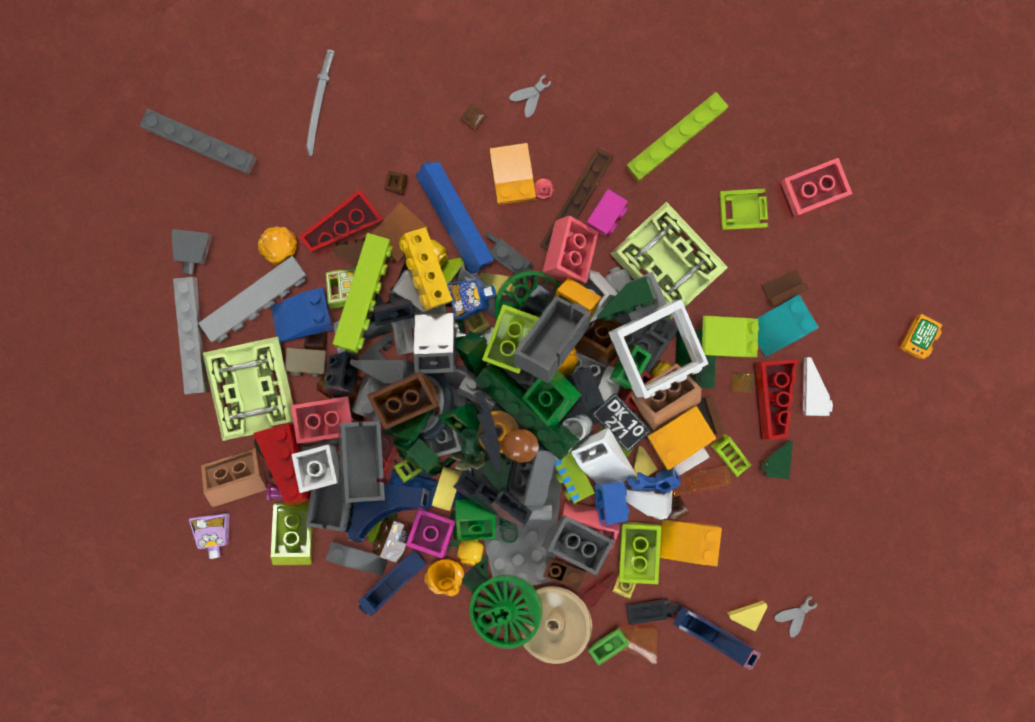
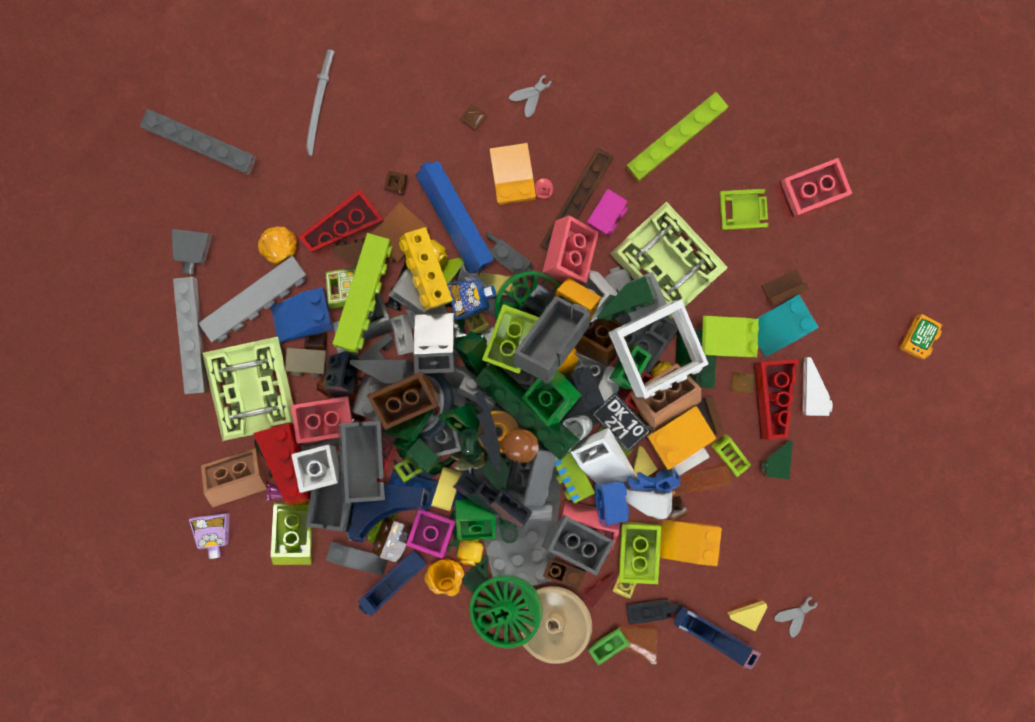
black slope [373,293,414,326] -> none

